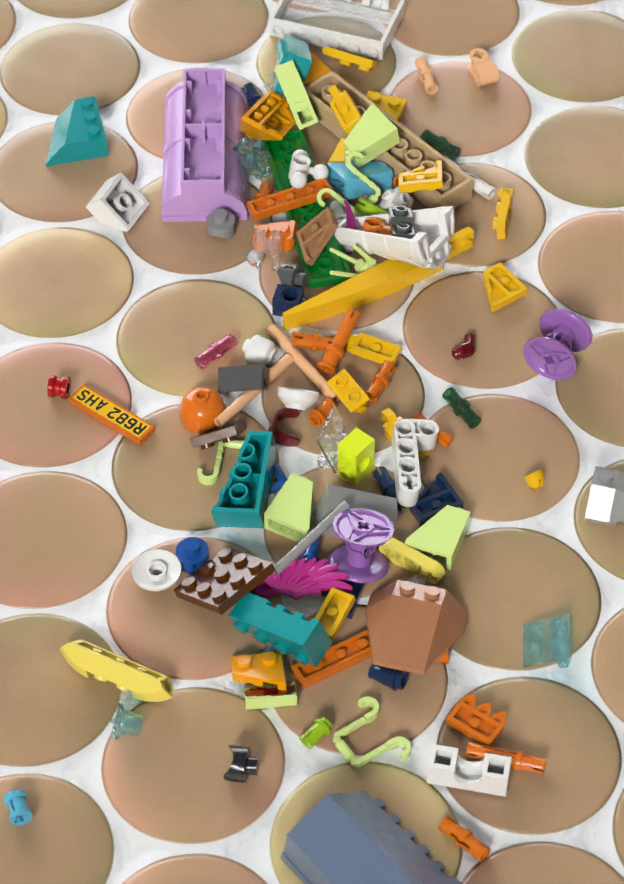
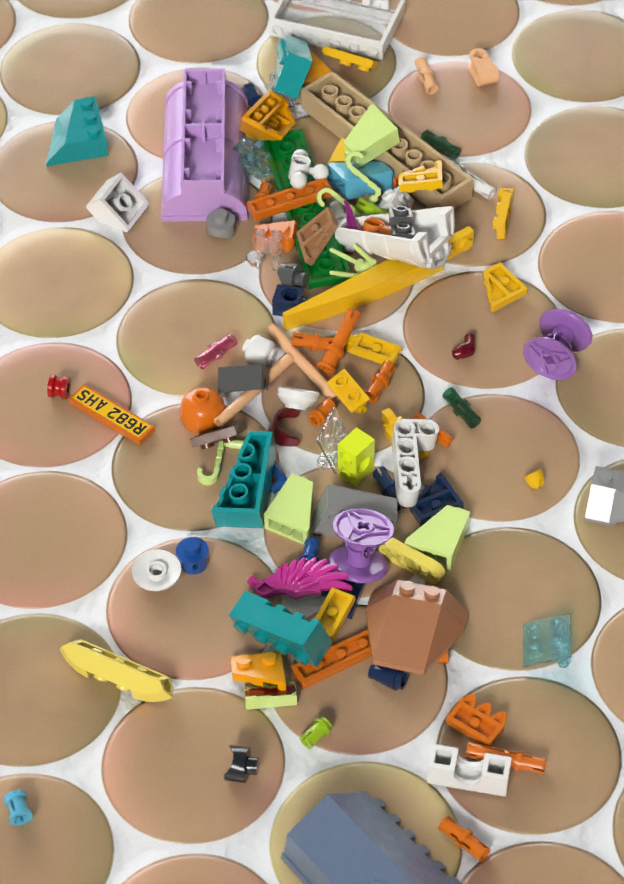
clear light blue piece [110,703,142,740] -> none
reddish brown plate [174,547,276,615] -> none
yellowish green slope [274,60,319,130] -> none
light grey bar [274,500,351,575] -> none
yellow hinge [328,84,362,134] -> none
yellowish green piece [333,697,411,767] -> none
yellow wing [365,90,407,122] -> none

